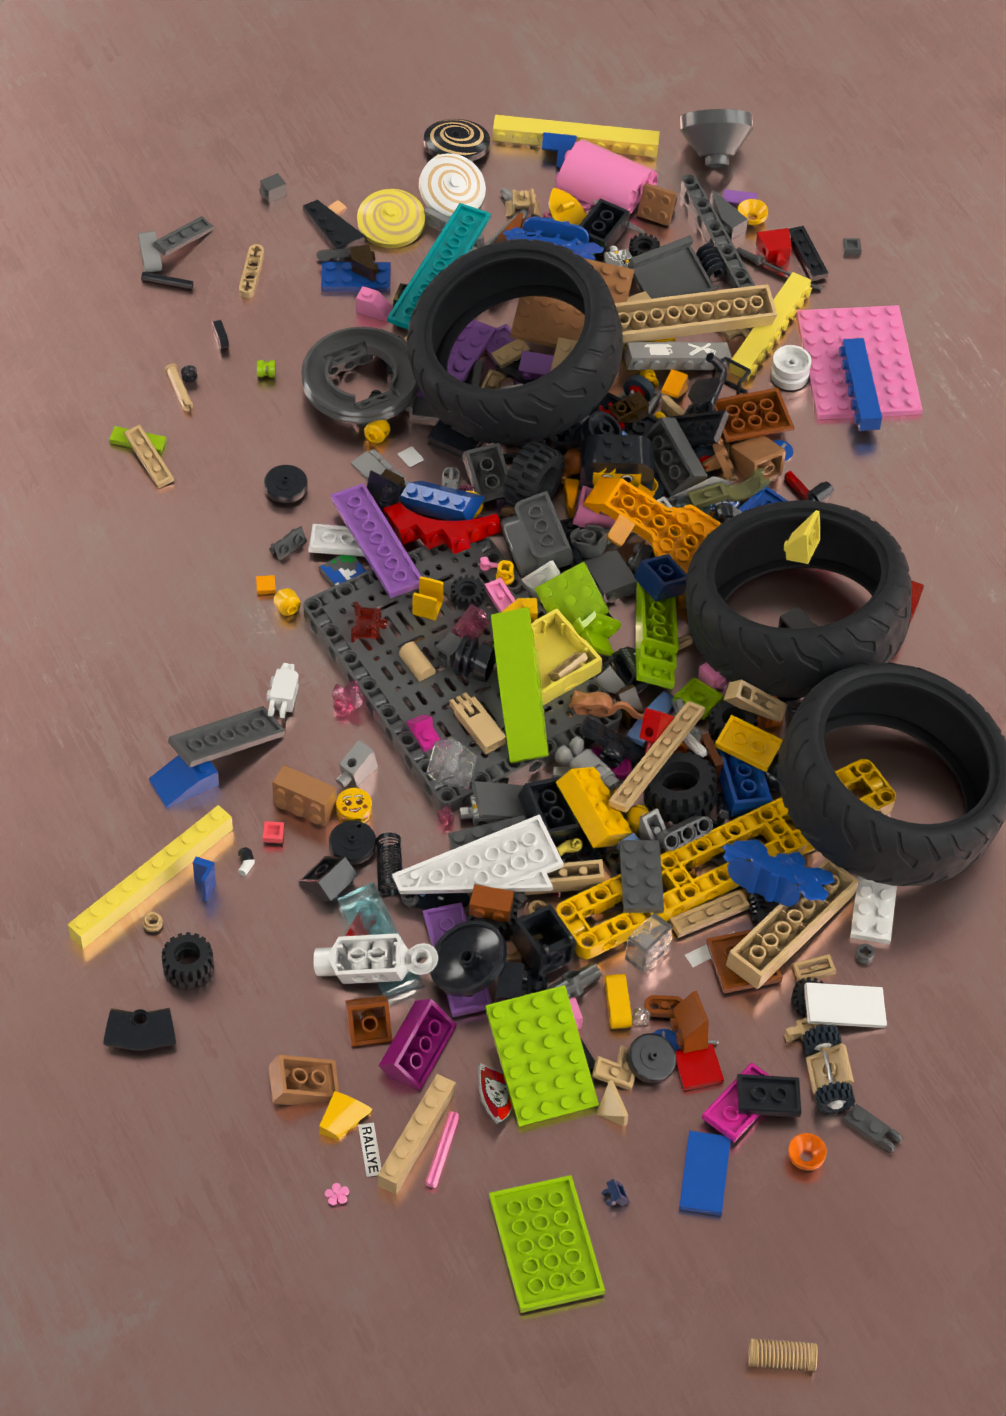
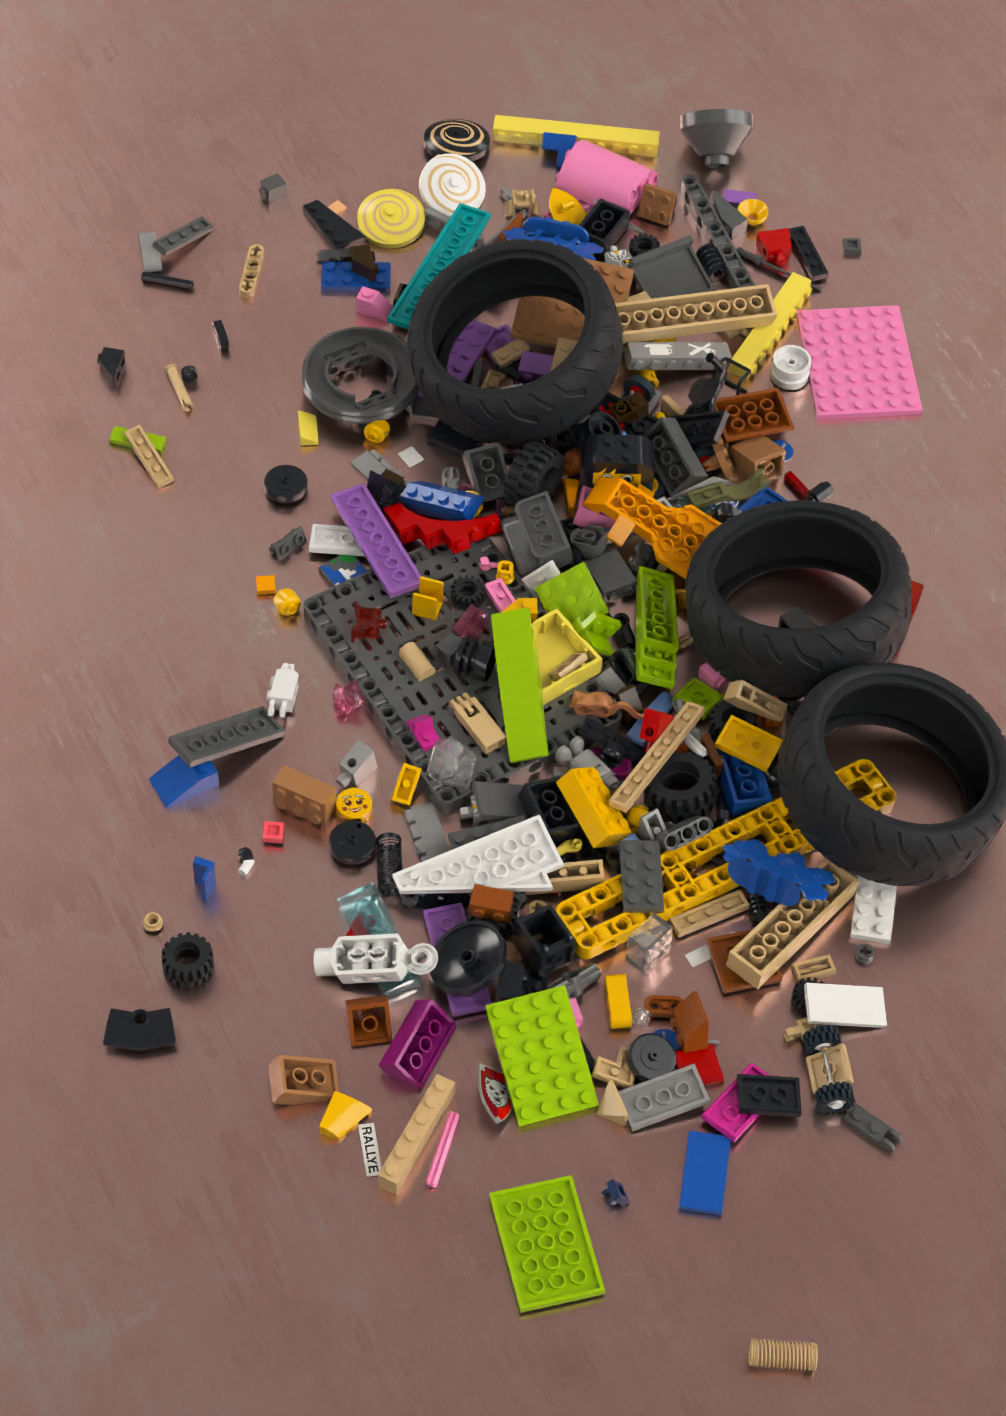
light yellow brick [67,805,233,949] -> none
lime wheel [257,360,276,378] -> none
black slope [298,856,358,901] -> none
bright pink plant [325,1183,349,1206] -> none
clear pink bush [437,806,455,826] -> none
dark blue brick [634,554,687,602] -> none
light orange slope [661,369,688,398] -> none
light yellow slope [784,510,820,564] -> none
orange piece [788,1133,827,1170] -> none
blue brick [839,338,882,431] -> none
none -> black slope [97,347,126,388]
none -> light yellow slope [298,410,319,446]
none -> yellow slope [390,762,422,806]
none -> light grey windscreen [404,803,450,862]
none -> black piece [614,613,636,649]
none -> light grey plate [618,1064,710,1132]

